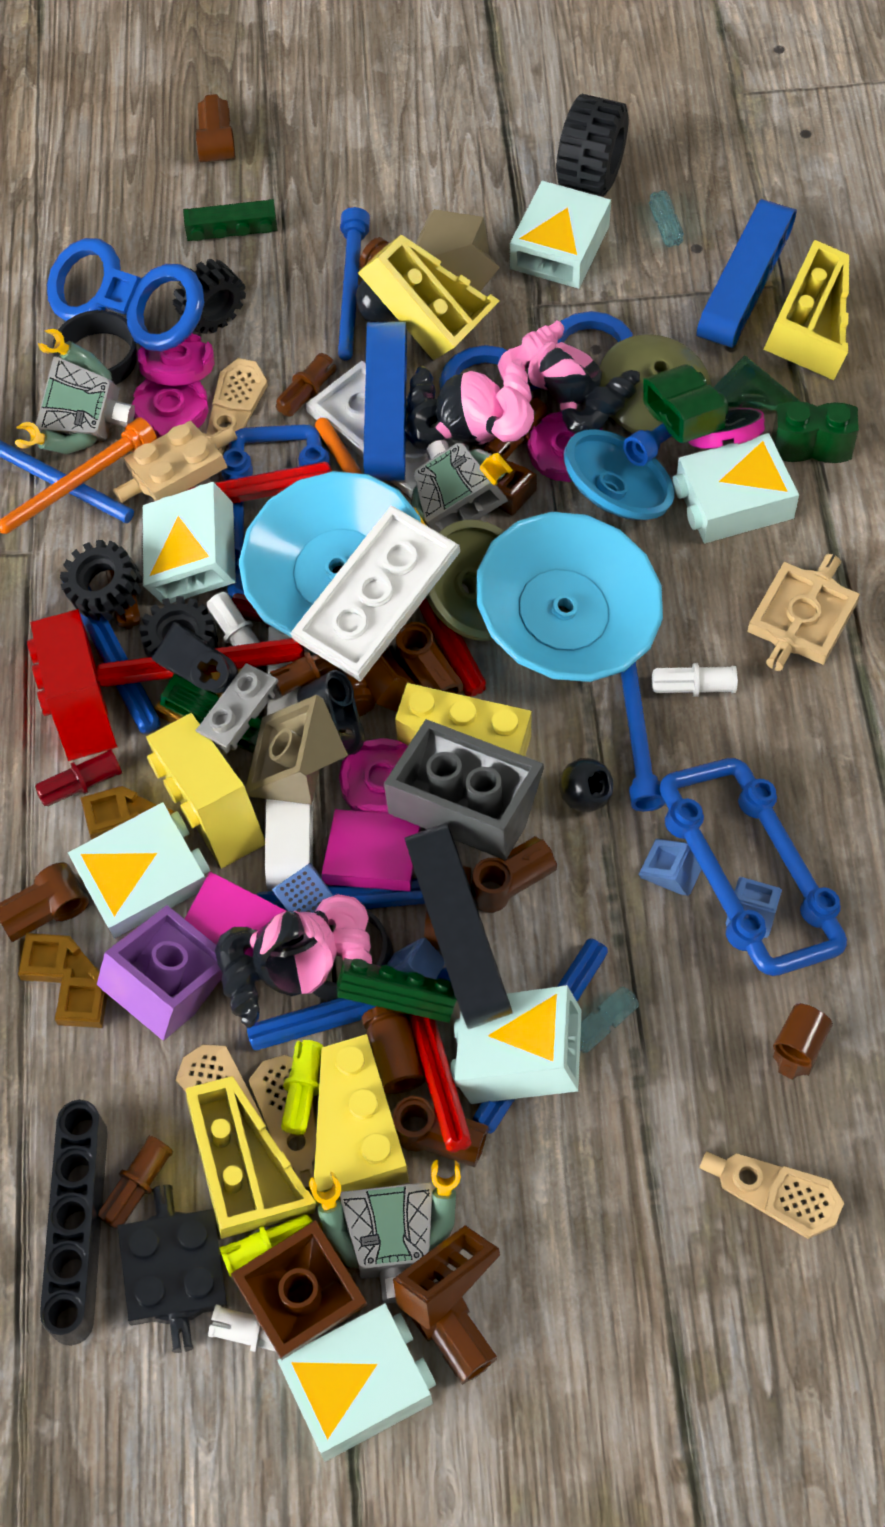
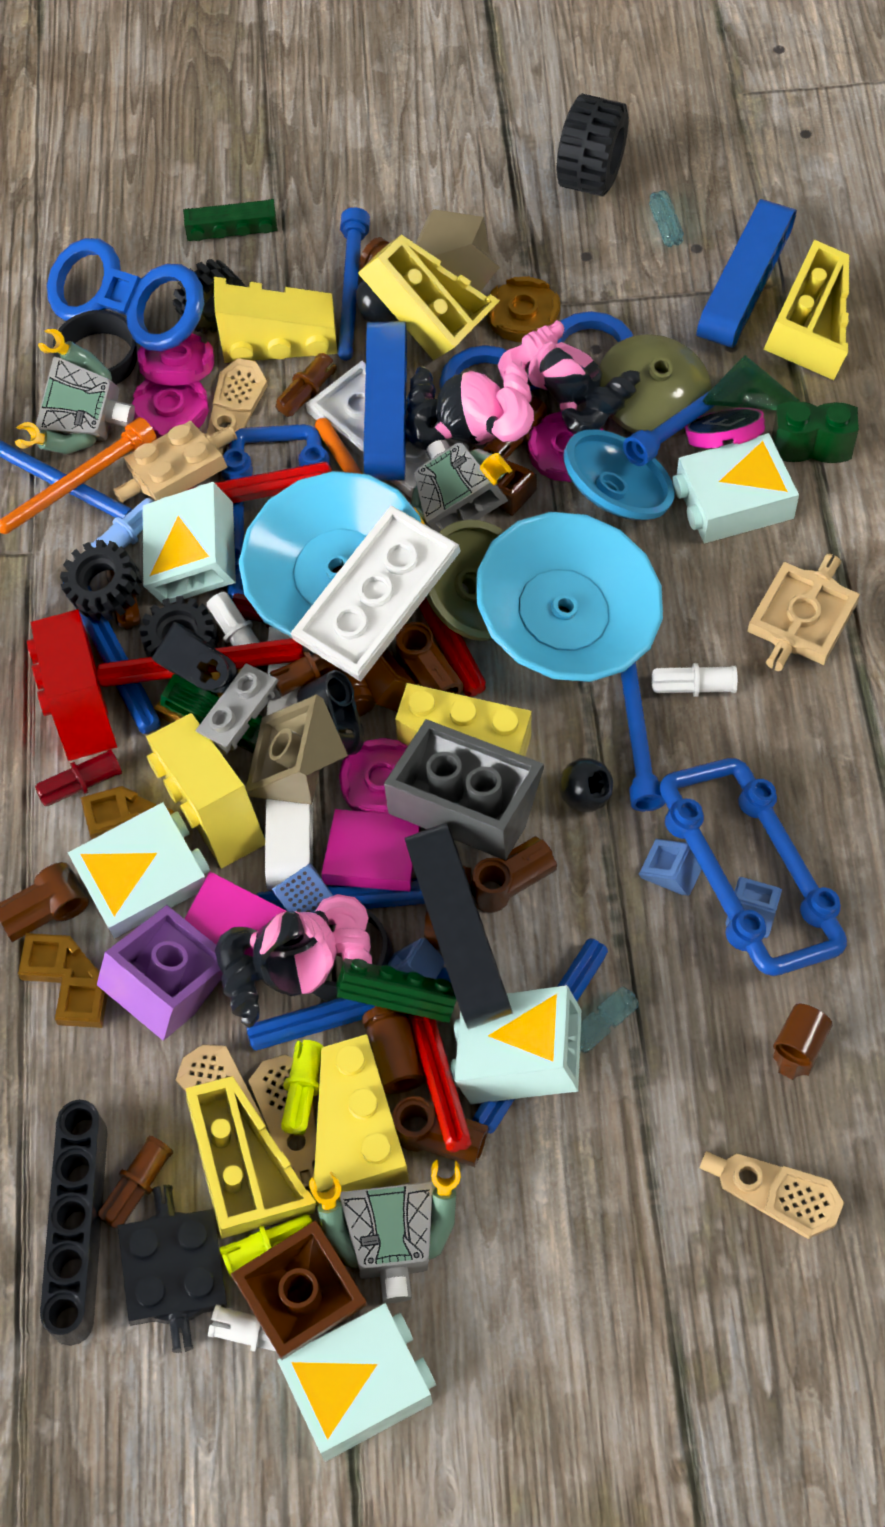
reddish brown piece [196,94,236,163] -> none
reddish brown slope [393,1225,500,1329] -> none
reddish brown piece [410,1281,497,1385] -> none
light aqua brick [510,181,611,289] -> none
dark green brick [643,364,729,443] -> none
none -> light blue axle [91,498,154,548]
none -> light yellow wedge [214,277,338,363]
none -> pearl gold tile [487,276,561,342]

